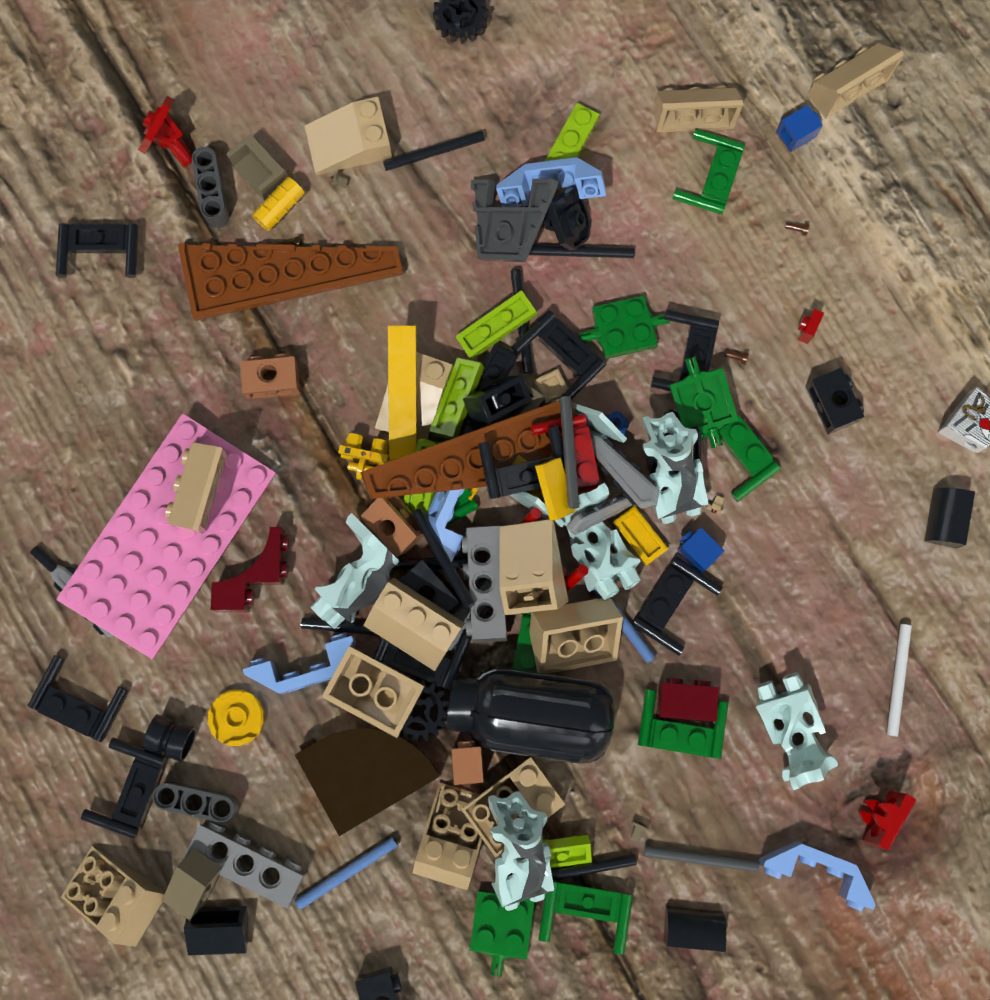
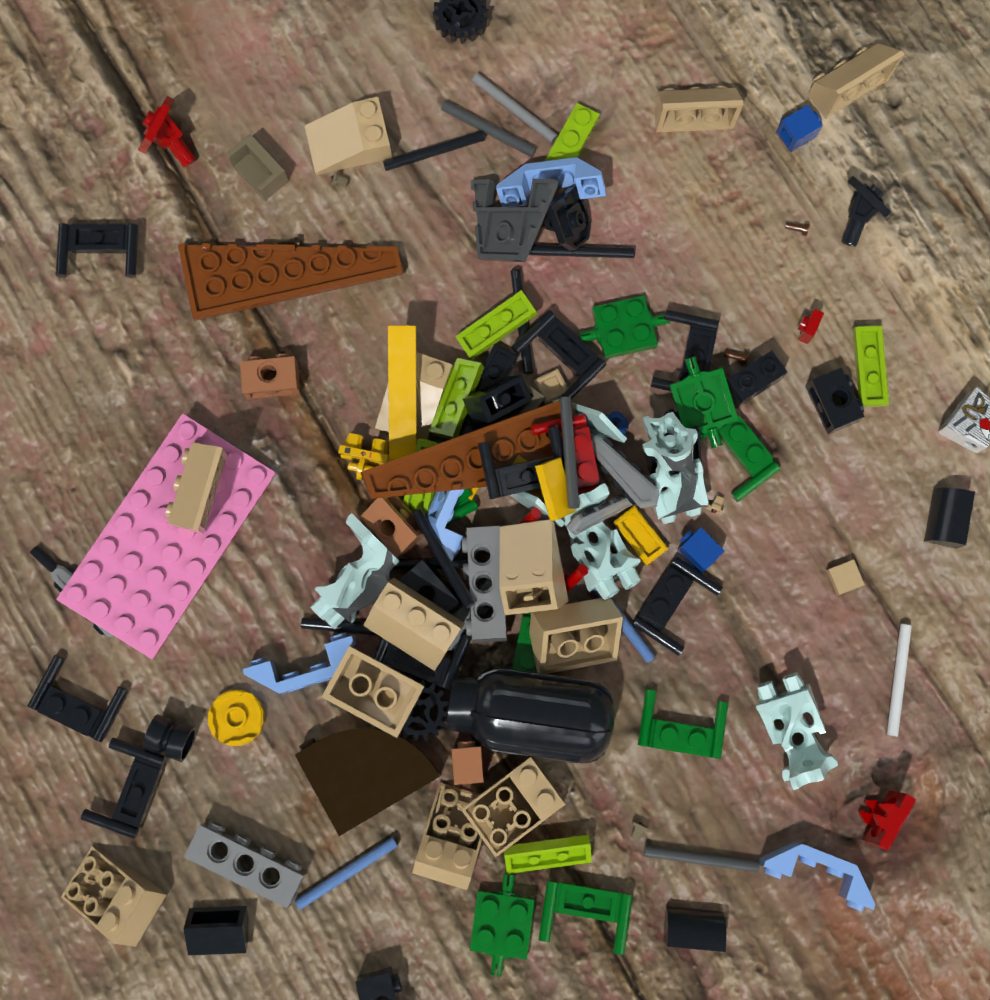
dark grey beam [152,782,240,822] -> none
dark tan panel [162,849,222,921] -> none
dark grey beam [192,147,229,228] -> none
dark red arch [210,527,289,613] -> none
yellow axle [251,177,305,231] -> none
light aqua hips [488,791,554,911] -> none
black bar [551,854,637,881] -> none
dark red brick [656,678,719,722] -> none
green plate [672,128,745,215] -> none
none -> dark grey bar [441,100,537,158]
none -> light grey bar [472,73,558,143]
none -> black brick [727,350,788,409]
none -> tan tile [826,560,865,596]
none -> black piece [842,176,892,247]
none -> lime plate [852,326,889,407]

